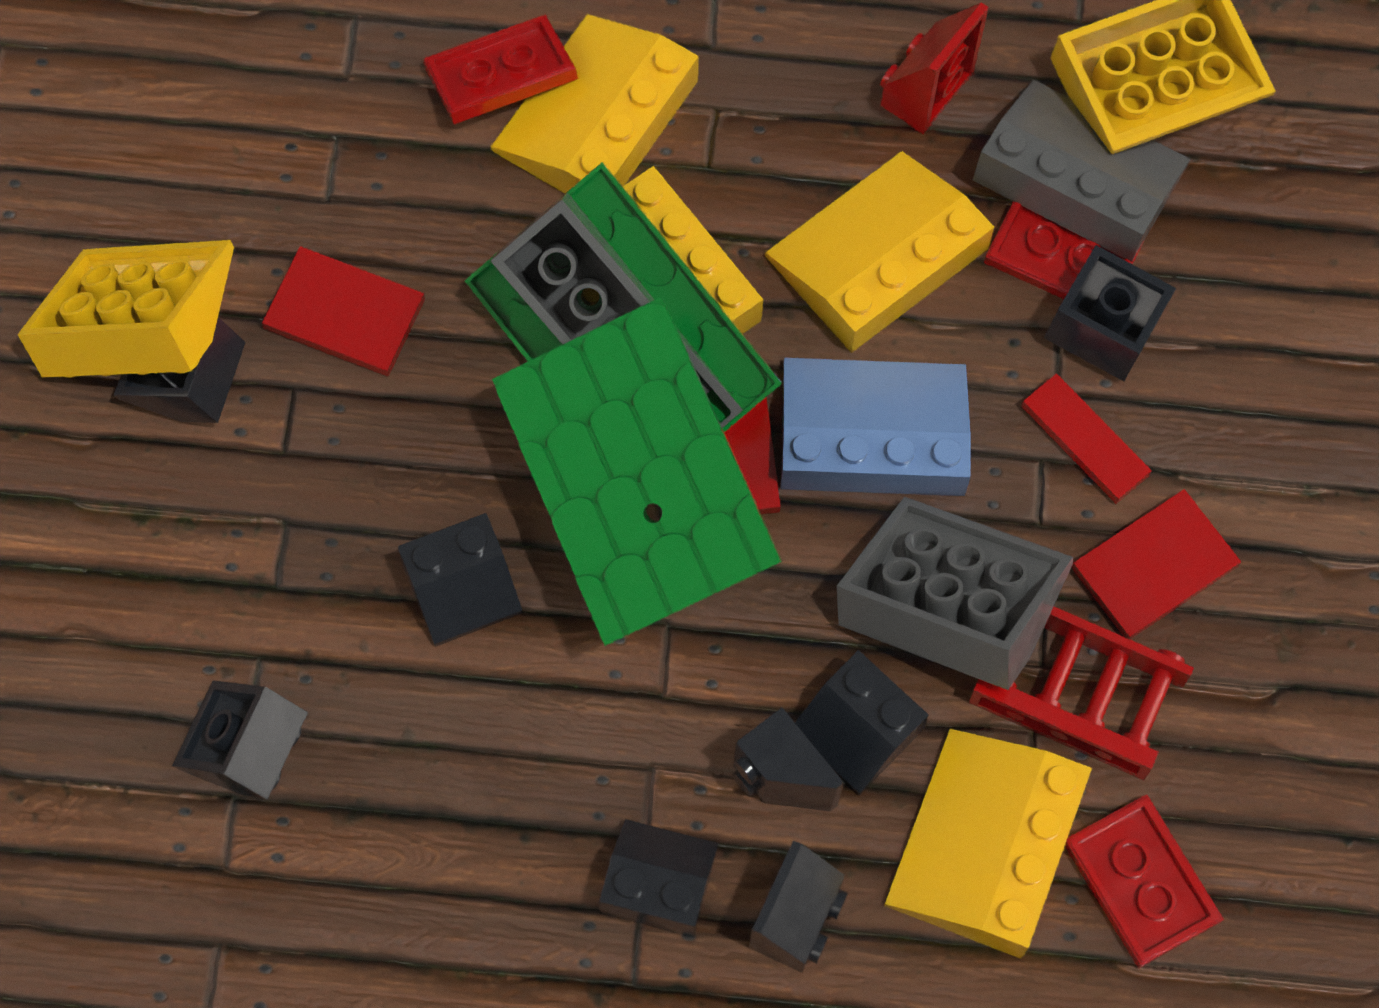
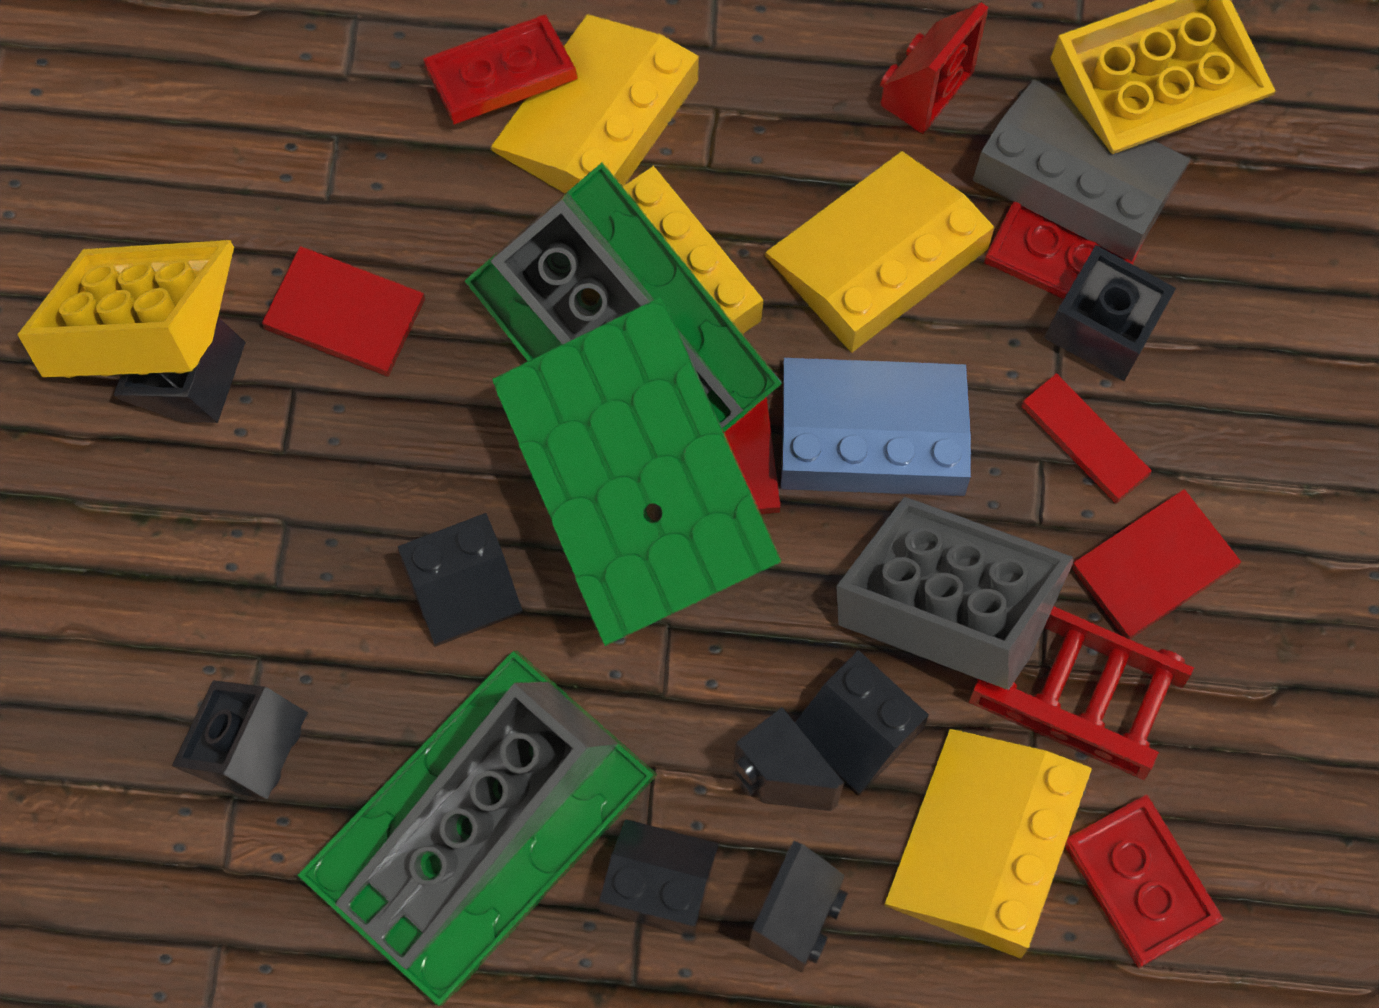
none -> piece [297,651,658,1006]

